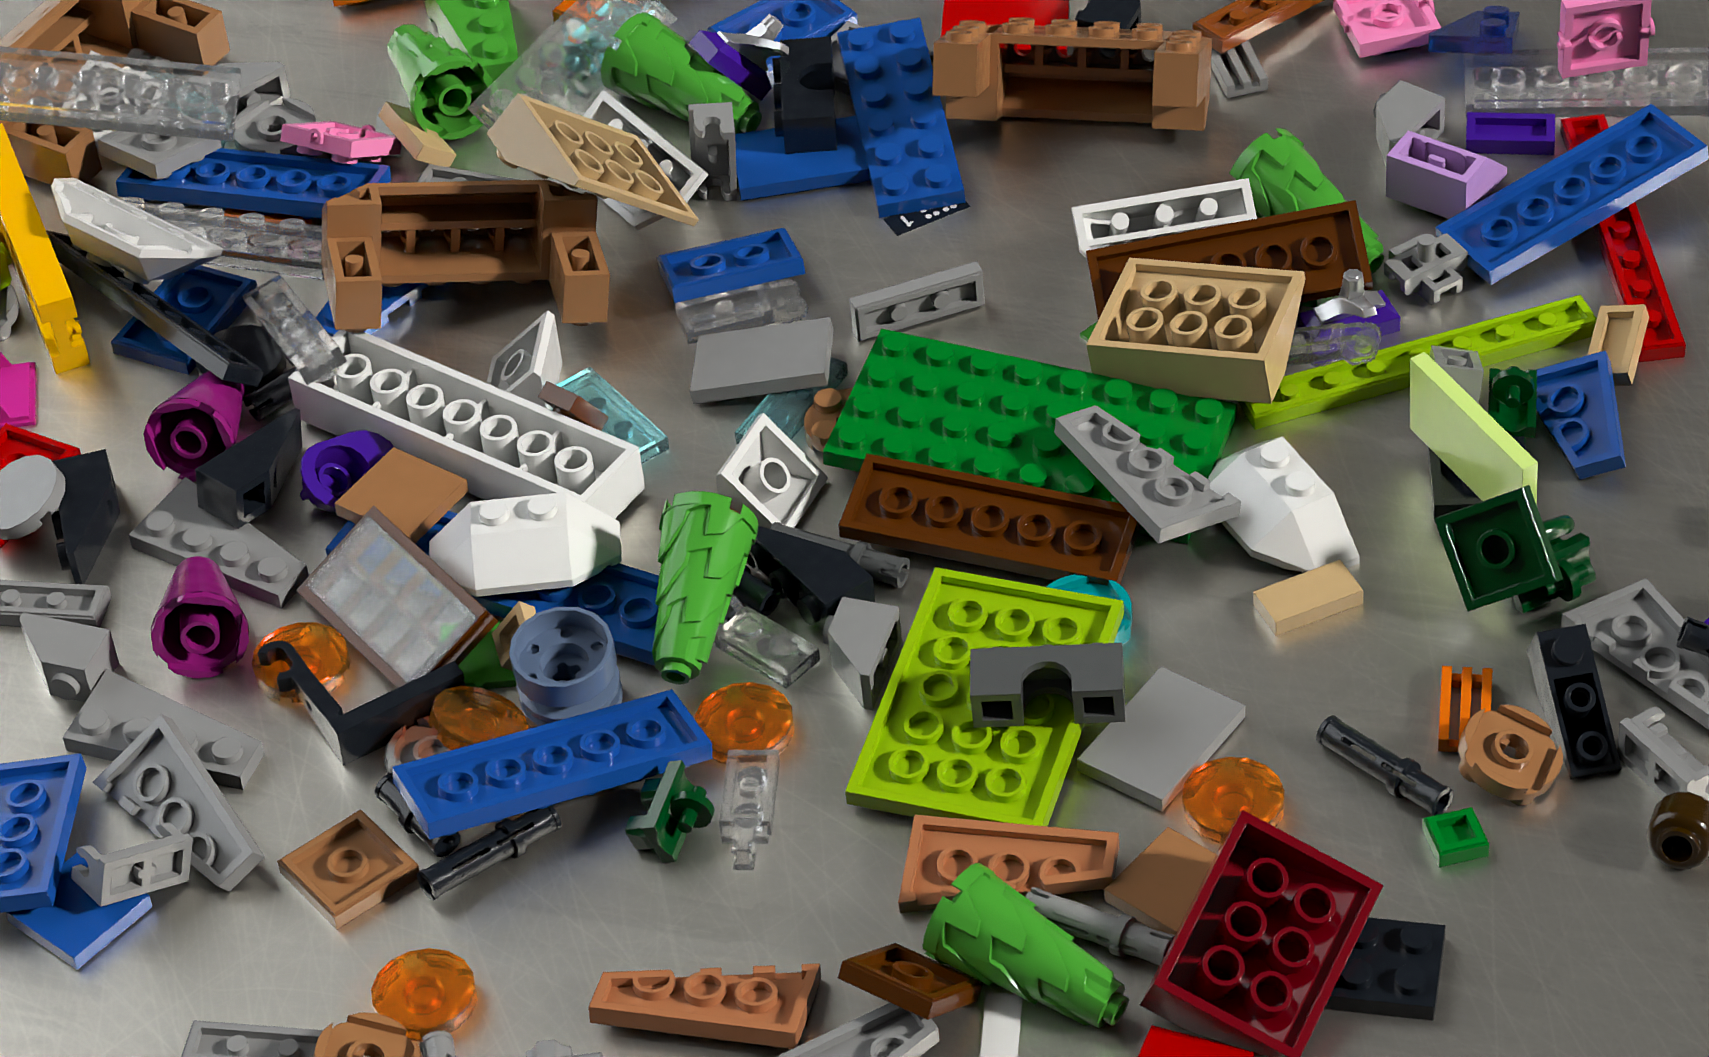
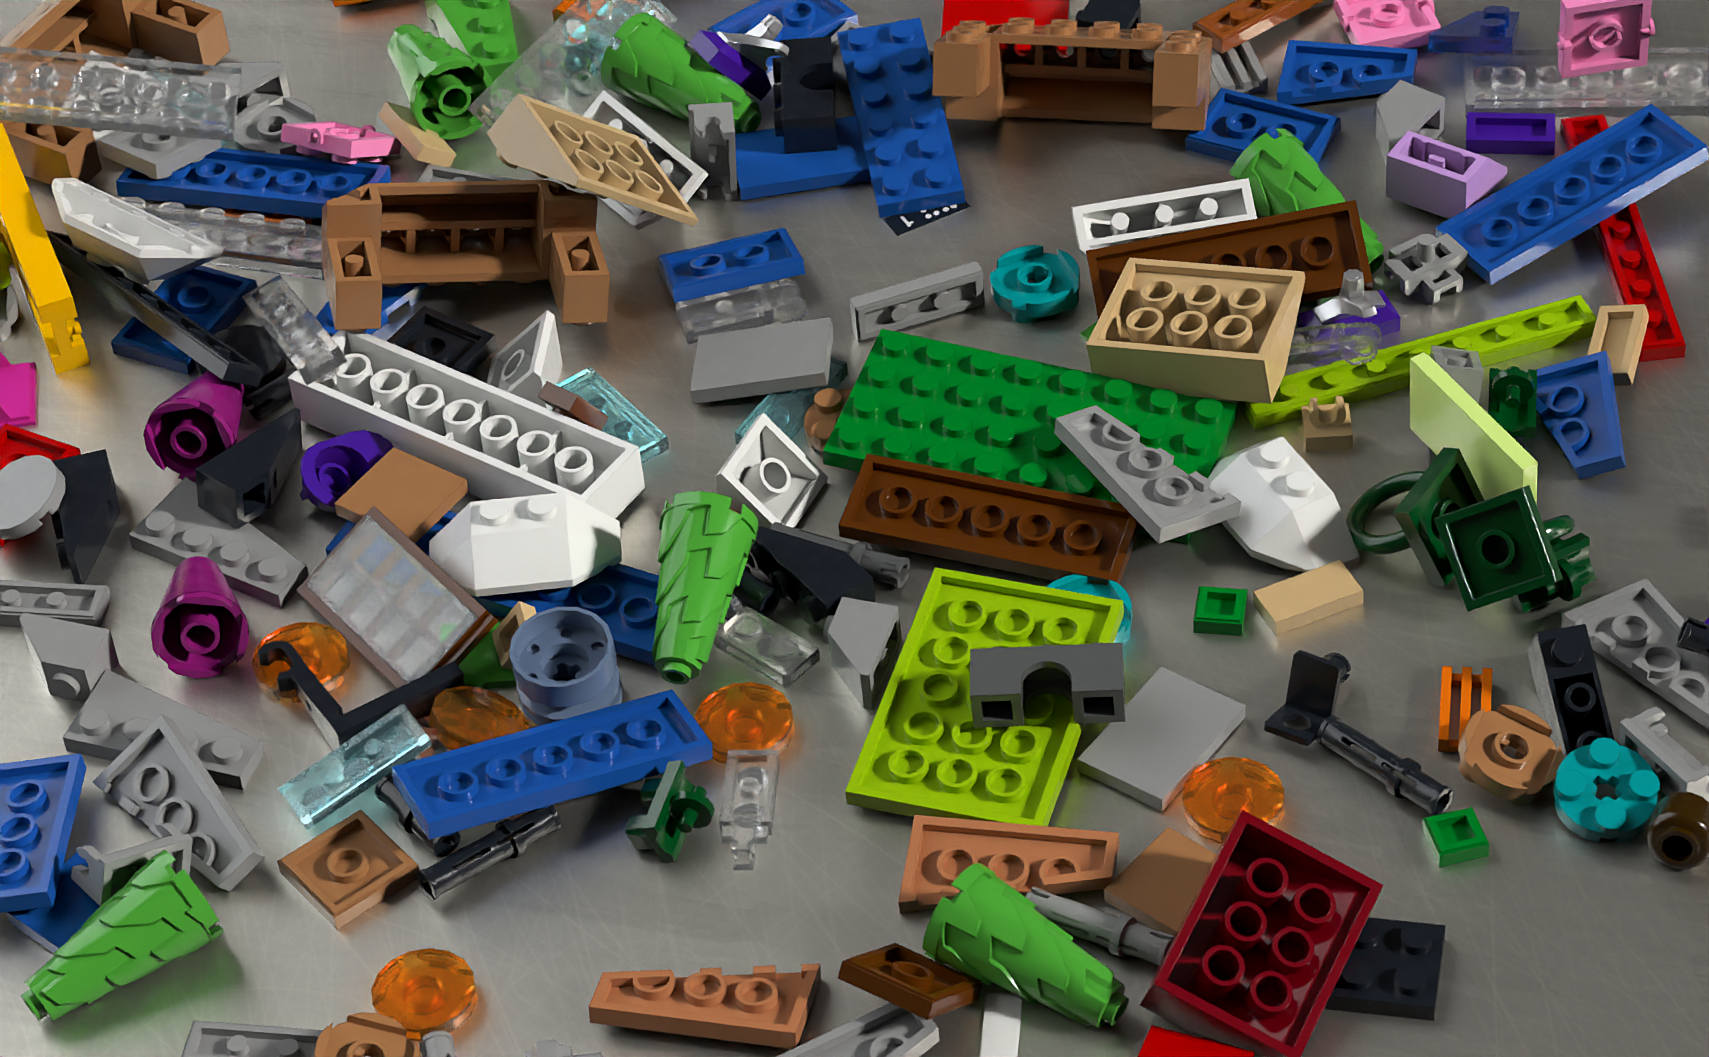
none -> bright green cone [20,849,224,1022]
none -> clear light blue plate [278,704,433,830]
none -> black plate [387,306,497,376]
none -> teal plate [990,245,1081,324]
none -> blue tile [1185,88,1341,164]
none -> green tile [1193,586,1248,636]
none -> black bracket [1264,650,1351,746]
none -> blue wing [1277,40,1417,105]
none -> tan tile [1301,396,1353,452]
none -> dark green tile [1345,447,1485,586]
none -> teal plate [1553,737,1660,842]

